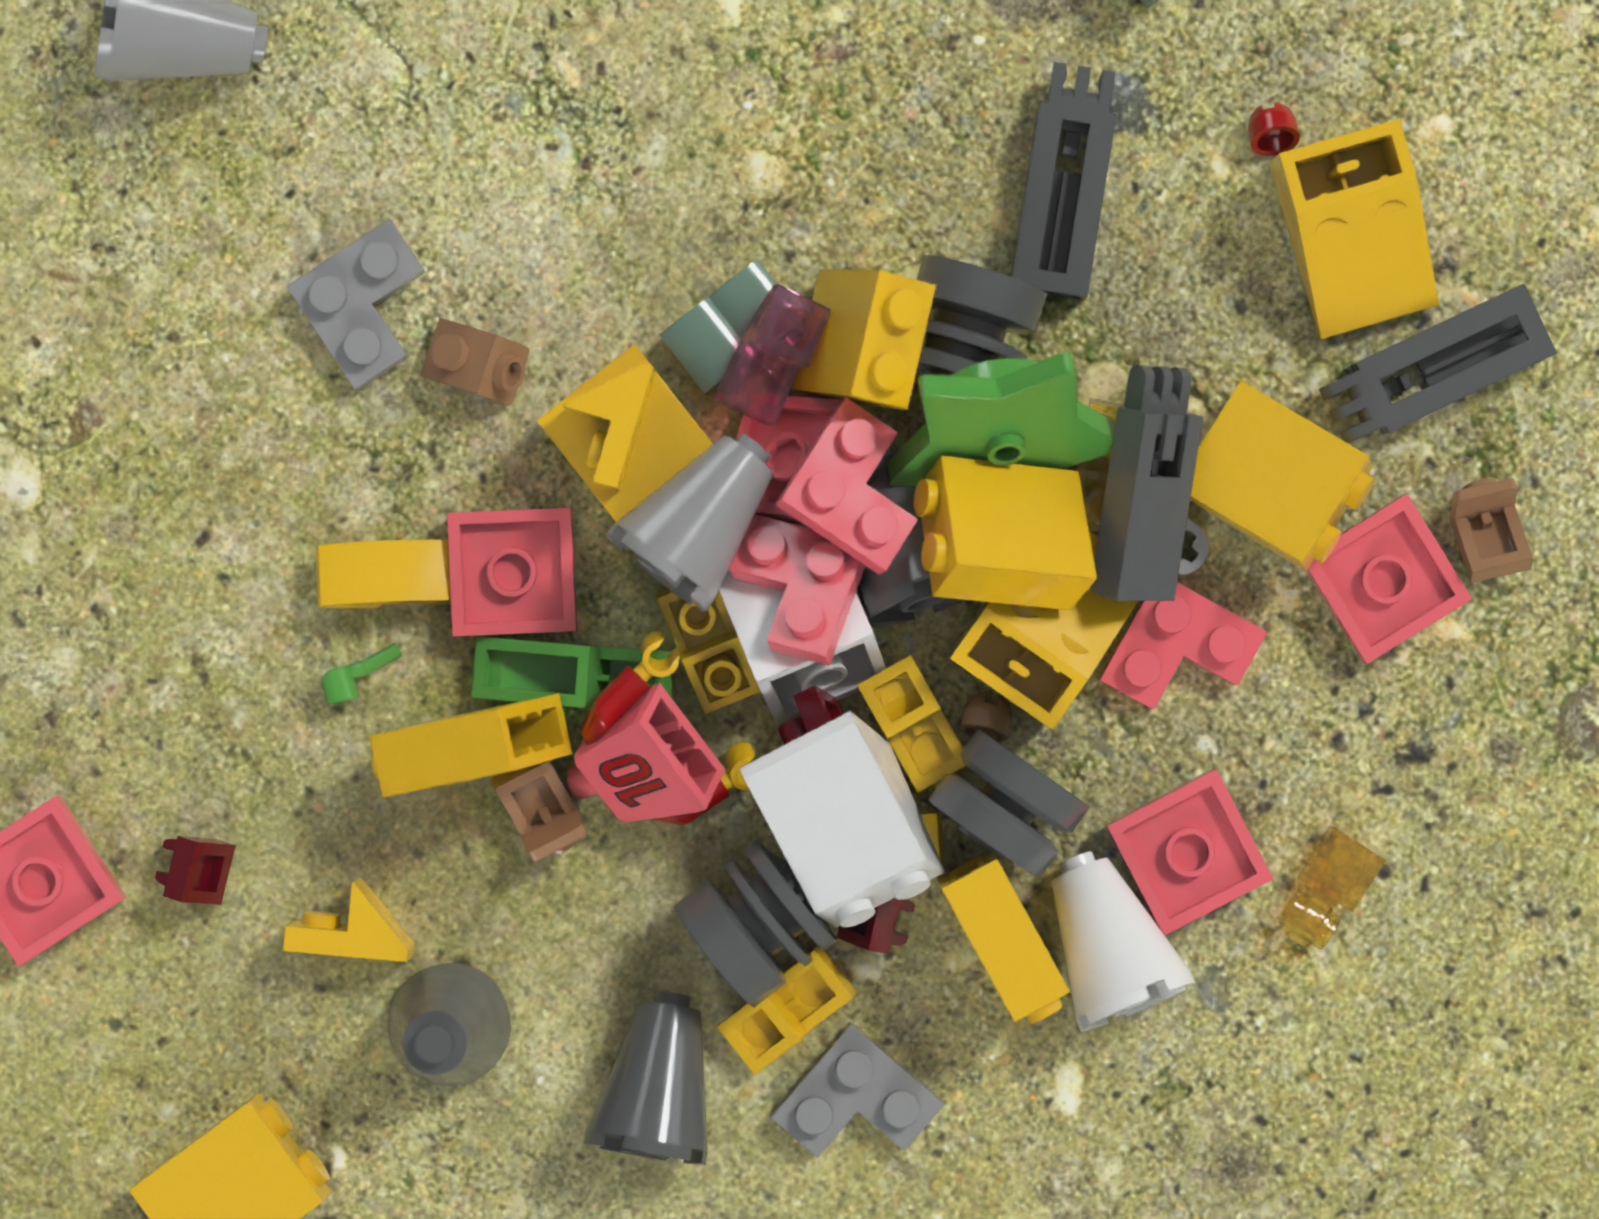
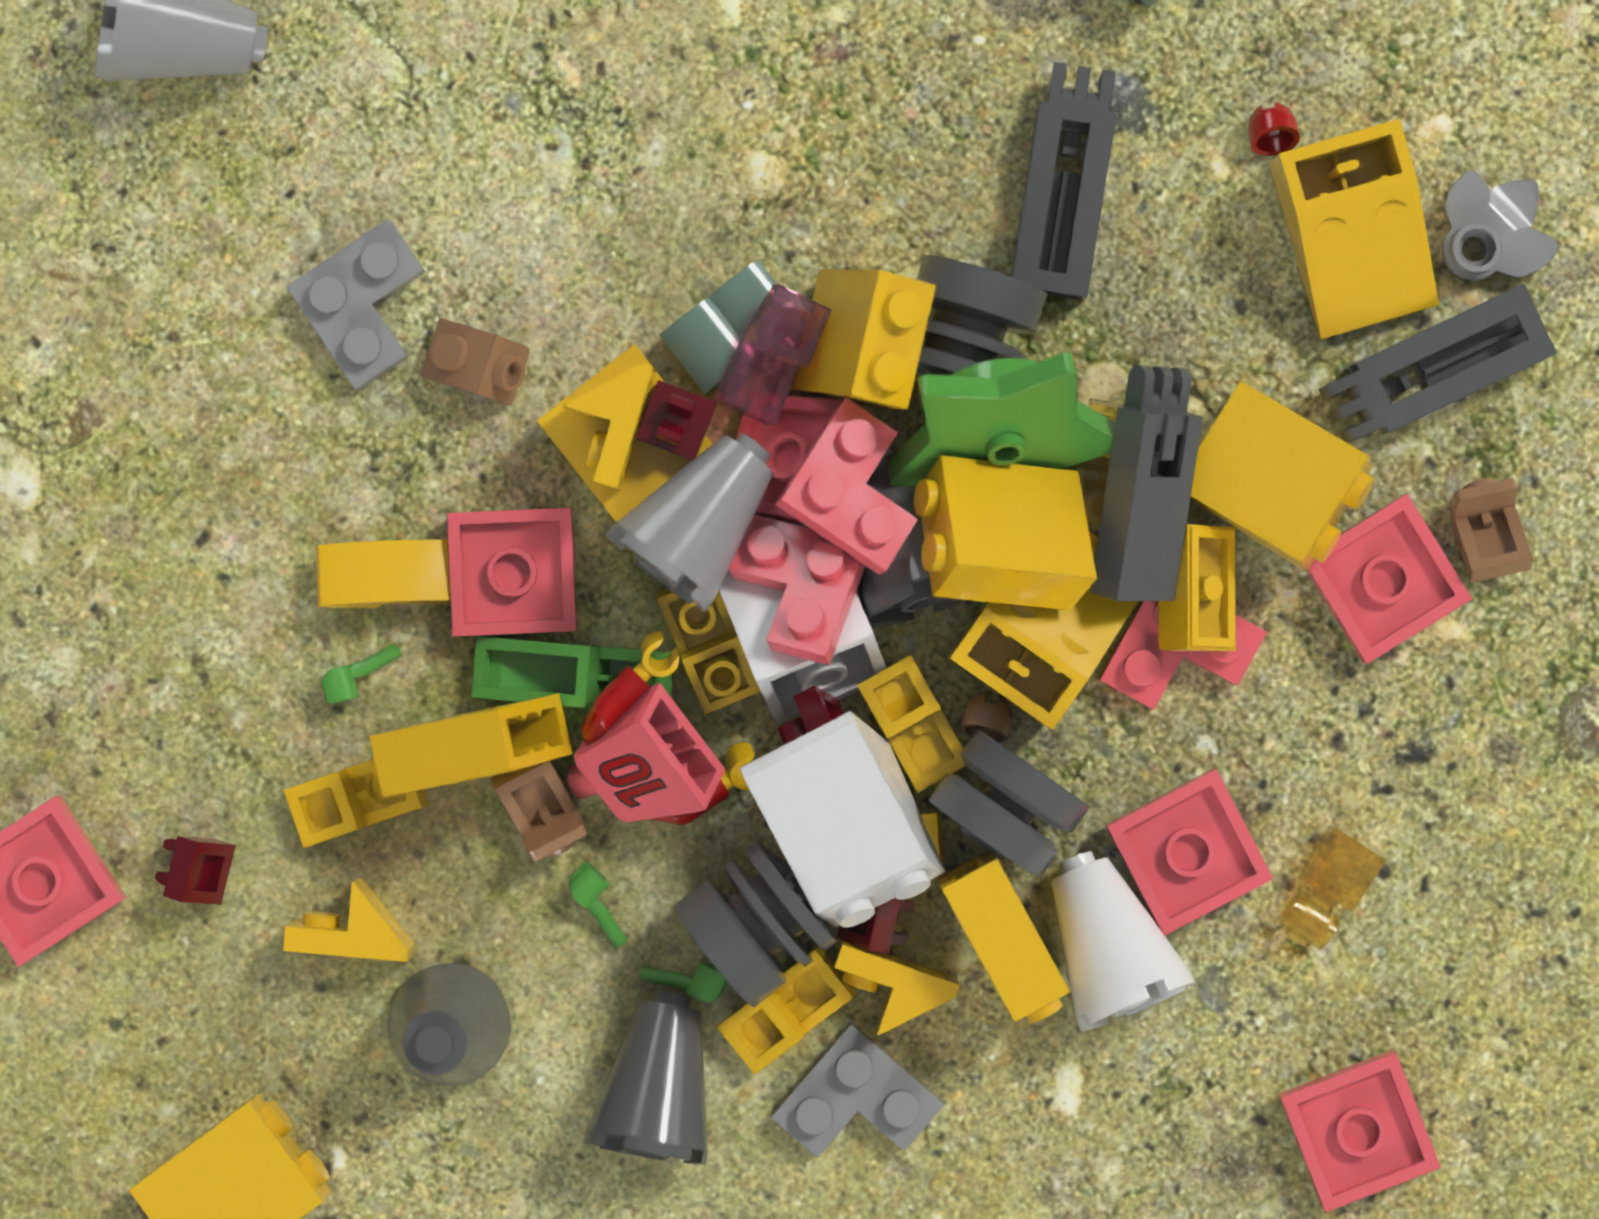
none -> yellow slope [283,760,430,848]
none -> bright green hand [569,862,628,948]
none -> dark red tile [636,380,717,461]
none -> bright green hand [639,961,728,1002]
none -> yellow slope [834,940,960,1035]
none -> yellow slope [1158,524,1236,651]
none -> coral plate [1278,1049,1441,1212]
none -> light grey plate [1442,170,1559,281]

